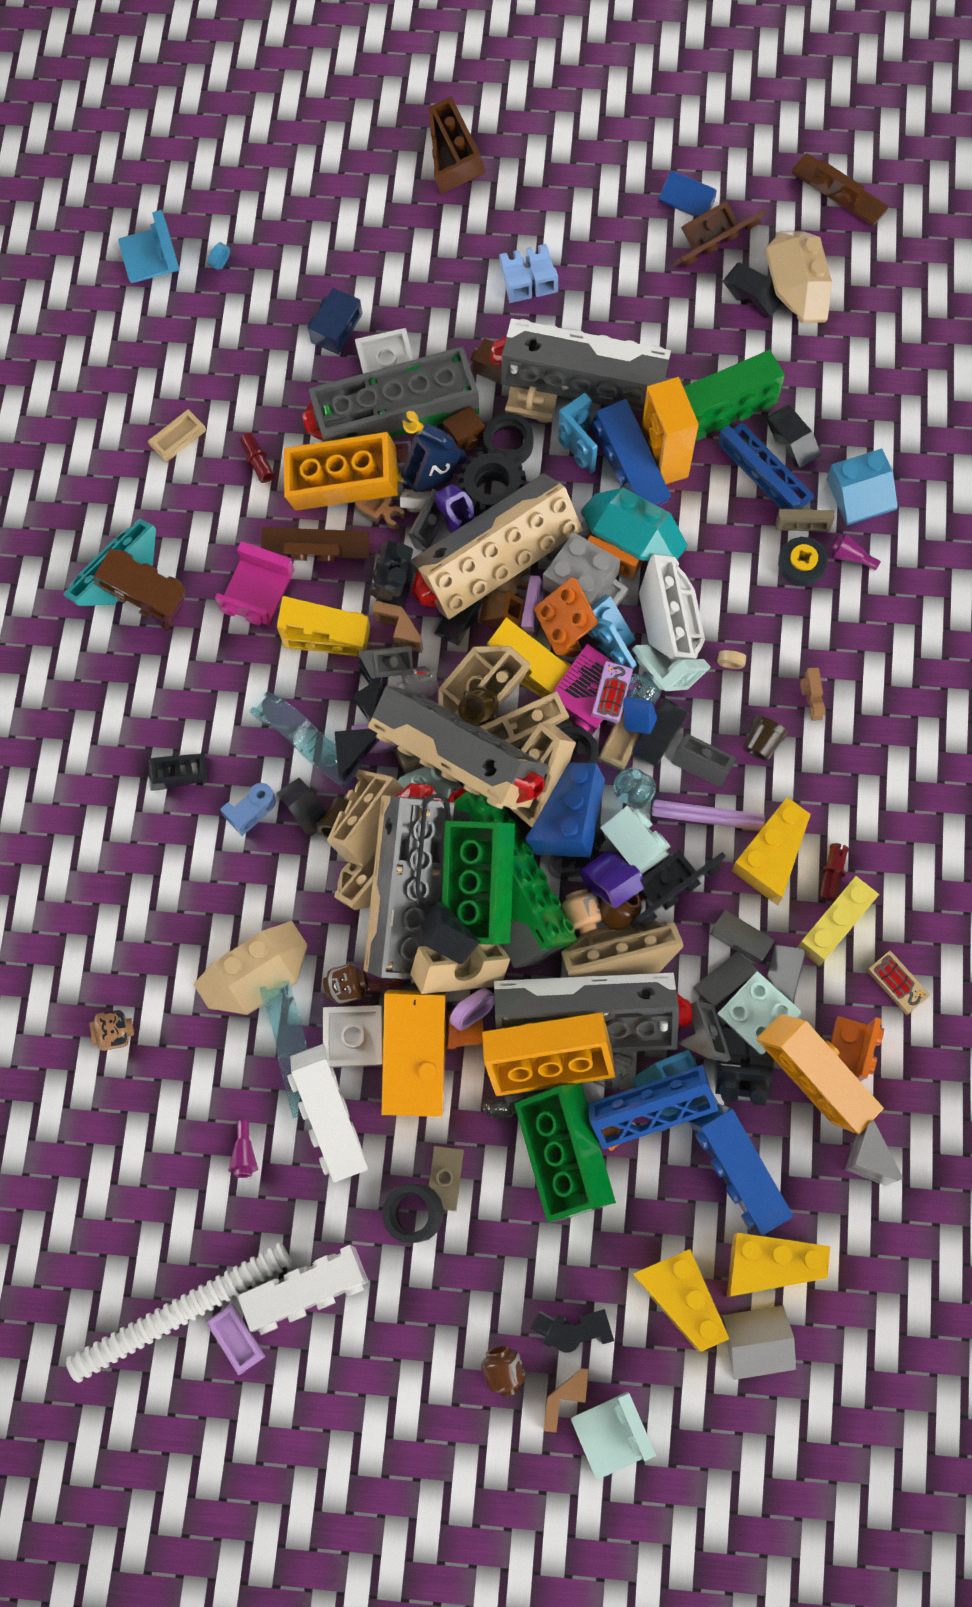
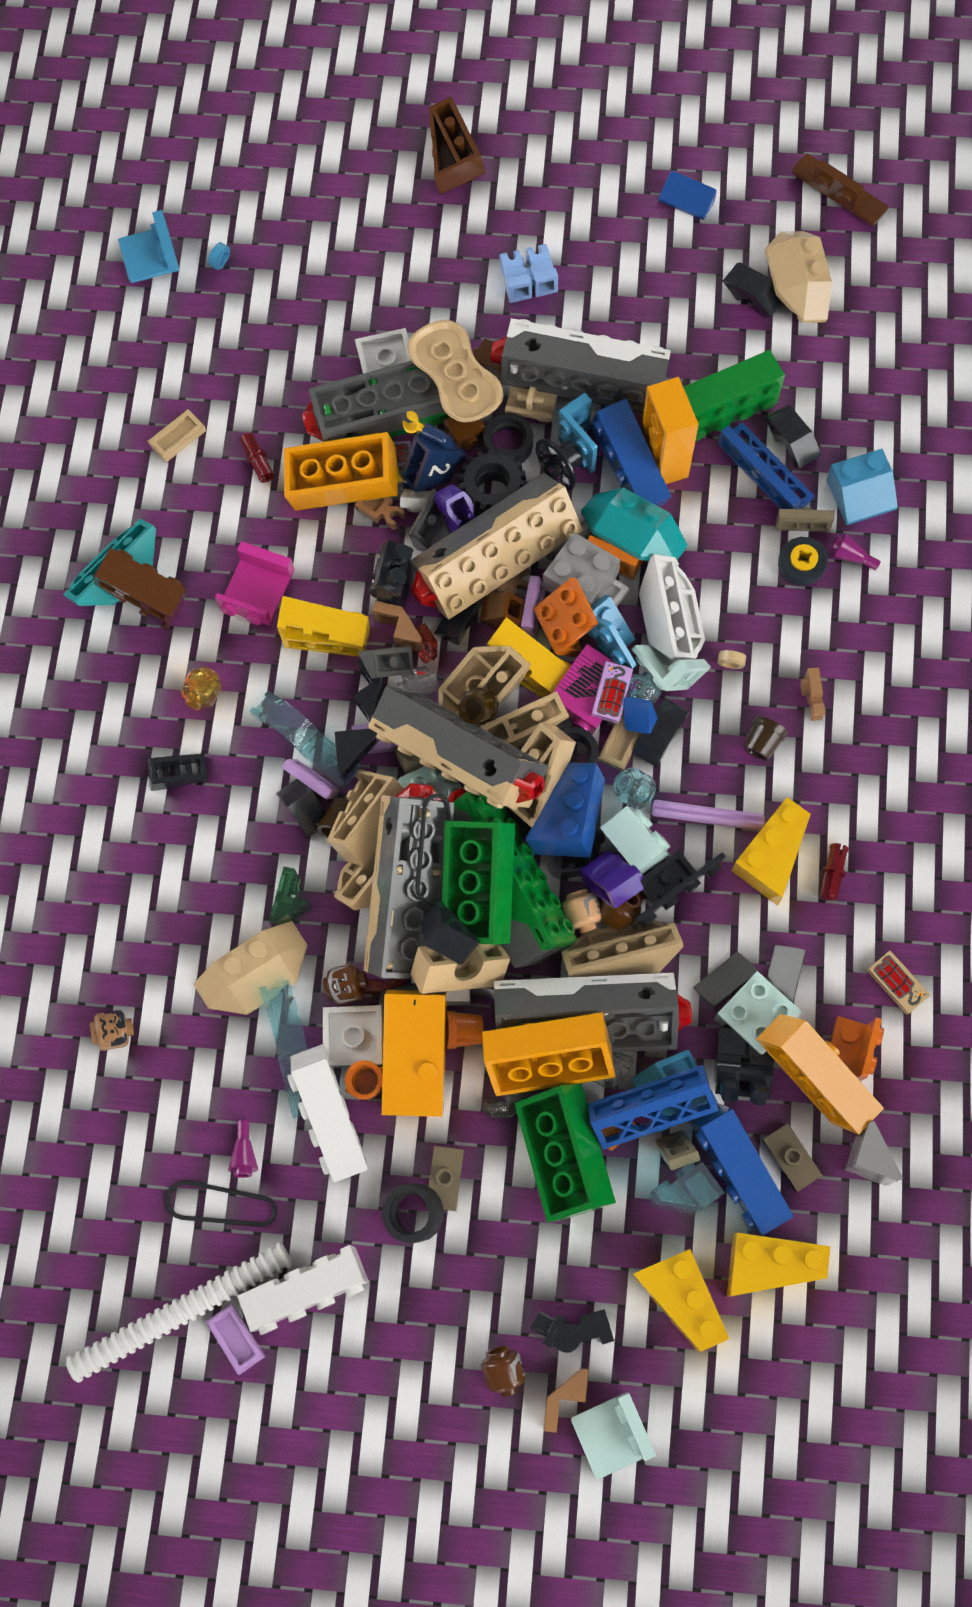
medium blue leg [220,783,276,836] -> none
reddish brown bracket [261,527,370,562] -> none
dark blue brick [307,288,363,355] -> none
lavender tile [449,988,495,1031] -> none
dark grey slope [671,733,736,787] -> none
reddish brown bracket [672,200,767,267] -> none
dark grey slope [679,1001,731,1062] -> none
dark grey slope [710,910,775,965] -> none
light grey slope [722,1305,796,1380] -> none
light yellow arch [797,876,879,967] -> none
none -> black piece [166,1180,277,1227]
none -> clear yellow head [180,667,222,710]
none -> clear green slope [269,866,313,927]
none -> lavender tile [281,759,340,799]
none -> orange piece [344,1060,383,1100]
none -> tan plate [408,320,503,422]
none -> clear red arm [416,623,438,664]
none -> black wheel [535,439,583,491]
none -> clear light blue slope [648,1162,725,1215]
none -> dark tan plate [655,1130,700,1171]
none -> dark tan plate [762,1124,823,1192]

